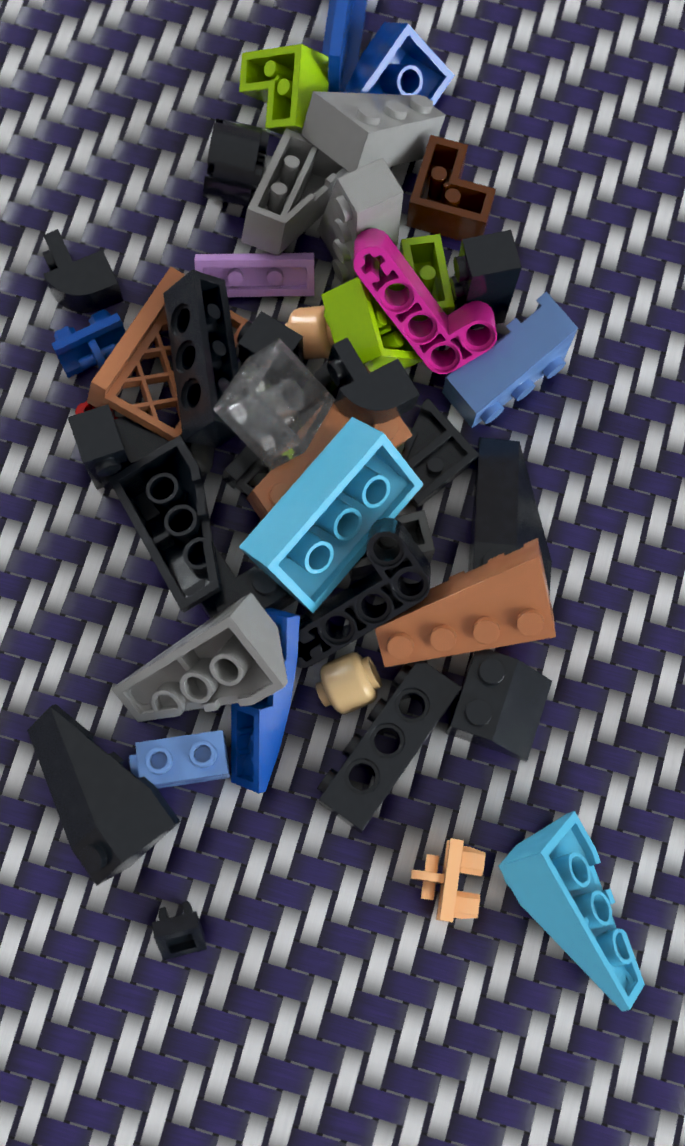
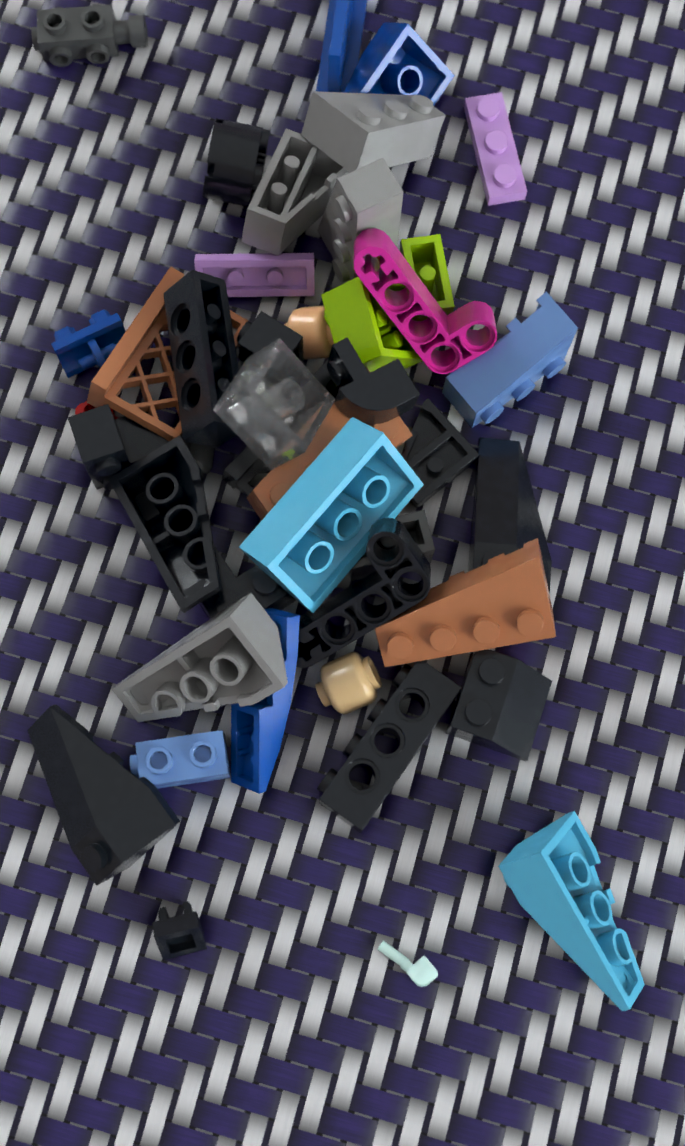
black brick [42,229,124,313] -> none
lime brick [239,44,329,135] -> none
reddish brown brick [406,135,496,241] -> none
light nougat hips [410,838,486,922] -> none
black brick [449,230,522,329] -> none
none -> dark grey brick [31,4,148,67]
none -> light aqua hand [377,940,438,987]
none -> lavender plate [464,92,527,206]

